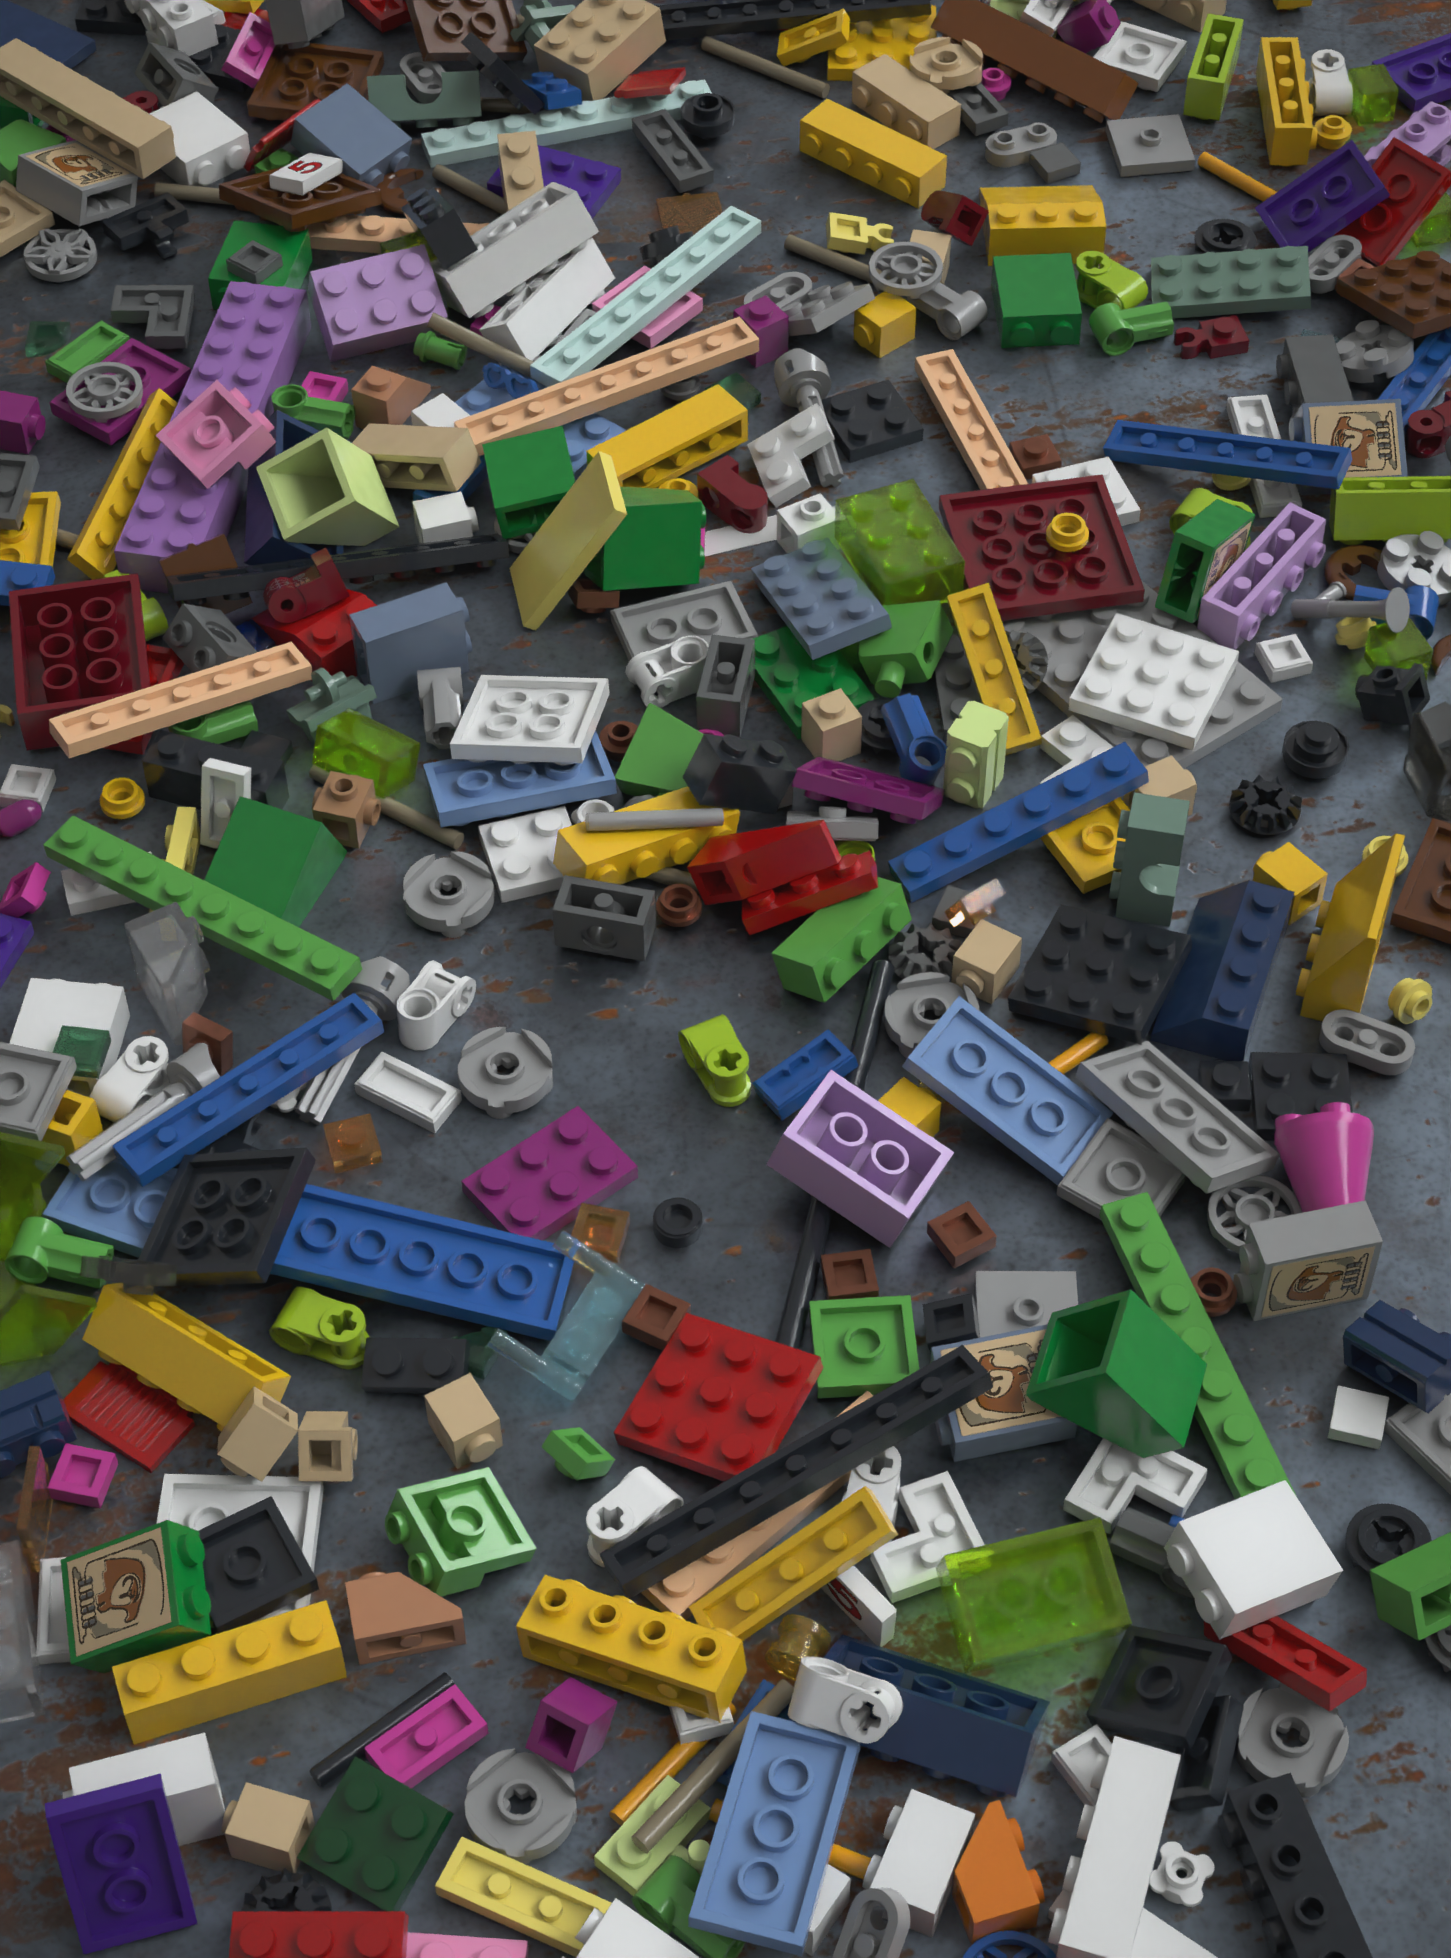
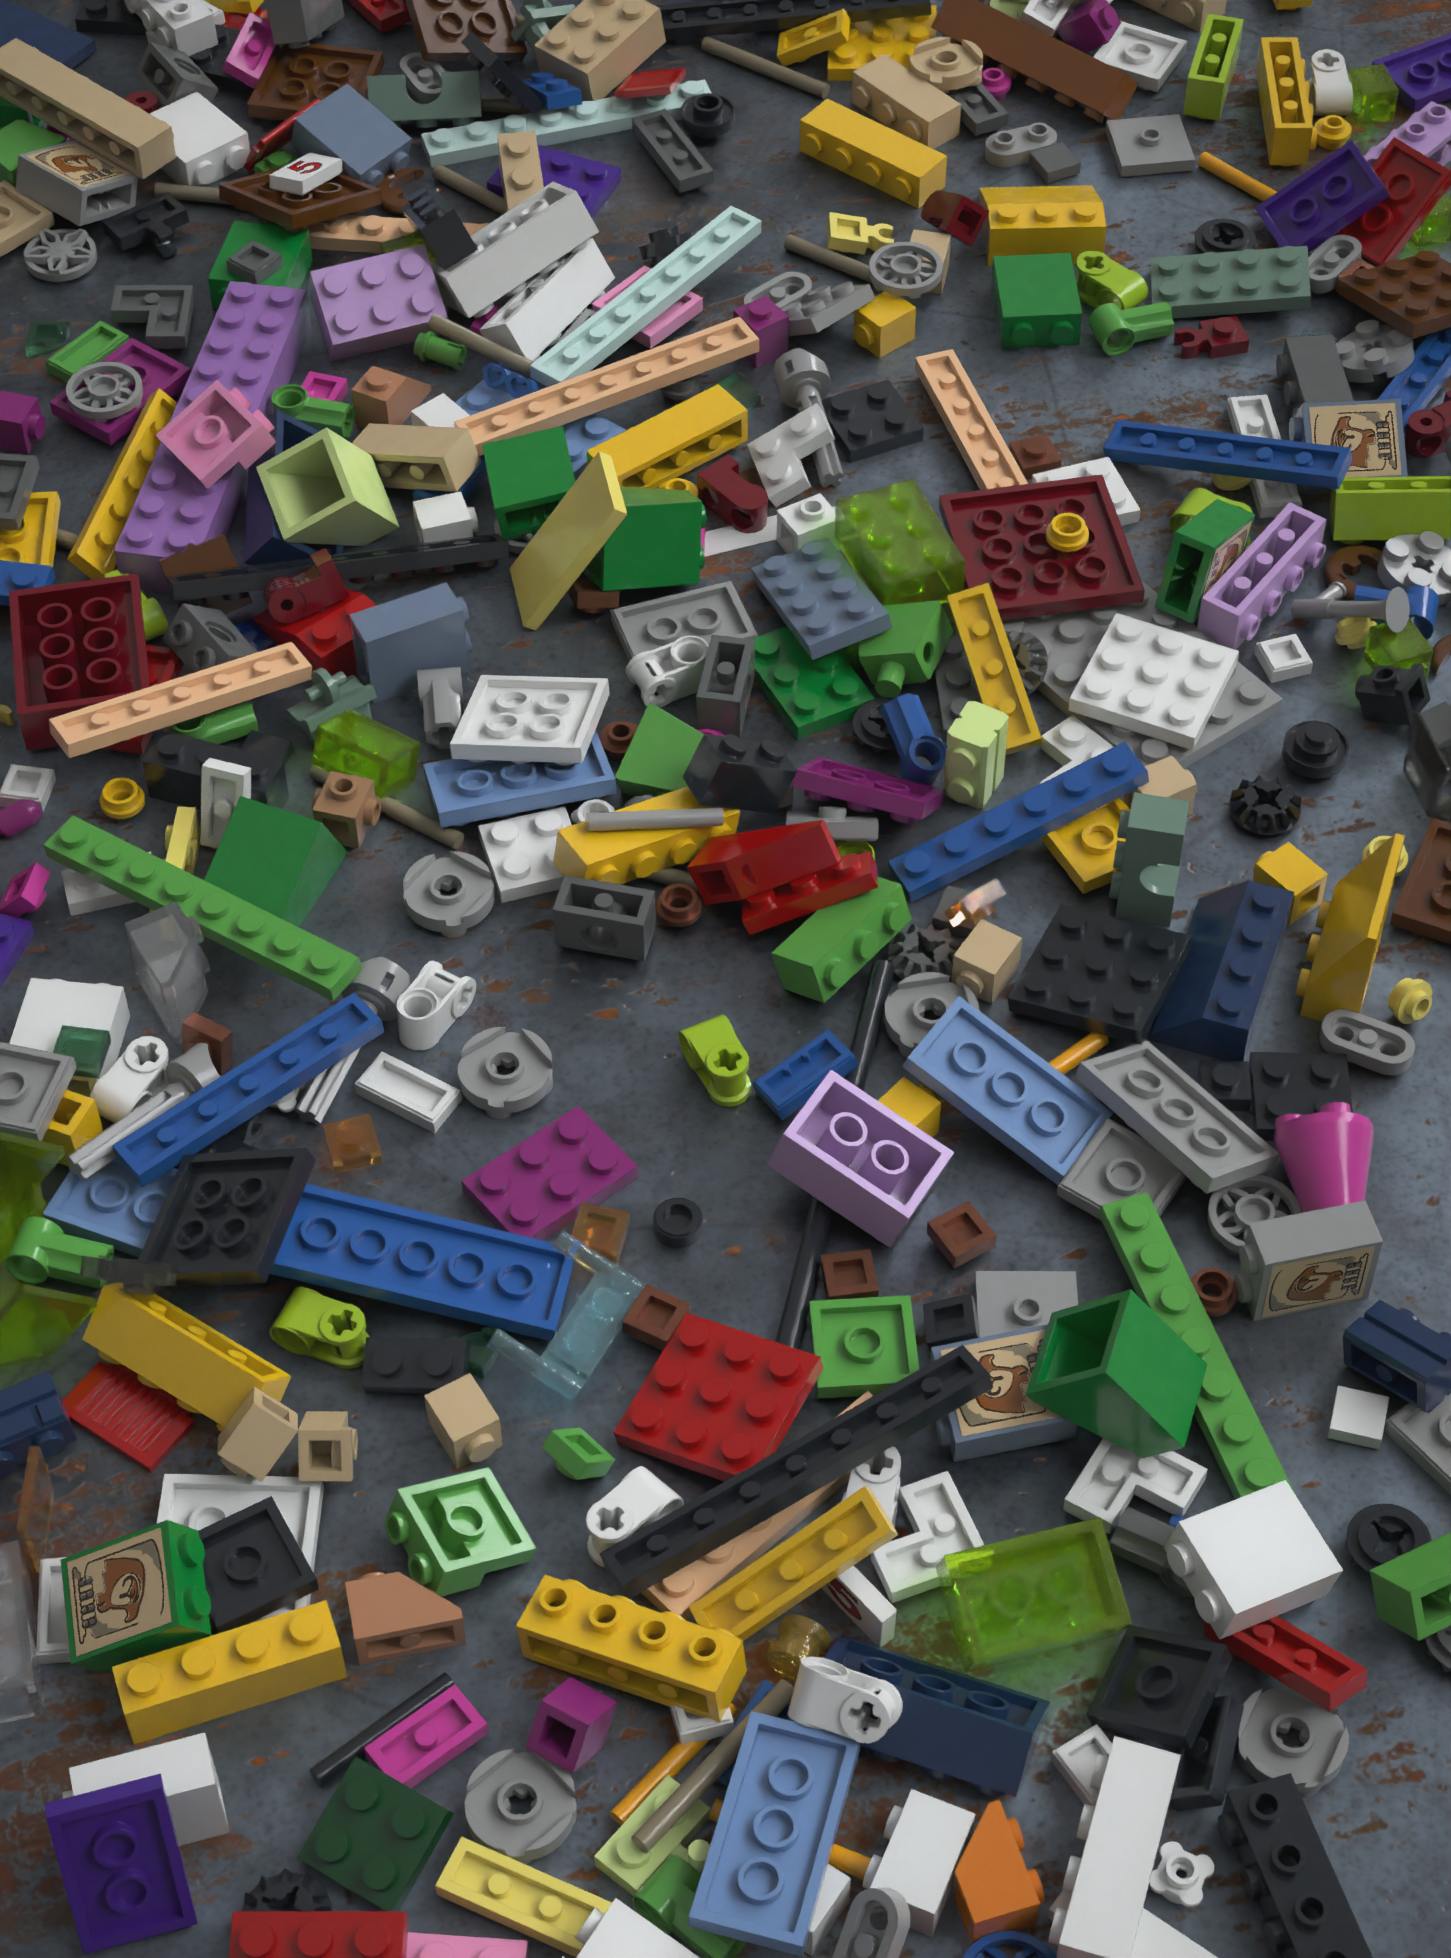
dark pink plate [48,1443,118,1509] -> none
tan brick [221,1782,315,1873] -> none
clear orange piece [656,192,723,235] -> none
tan brick [801,688,862,762] -> none
light grey piece [907,282,988,340] -> none

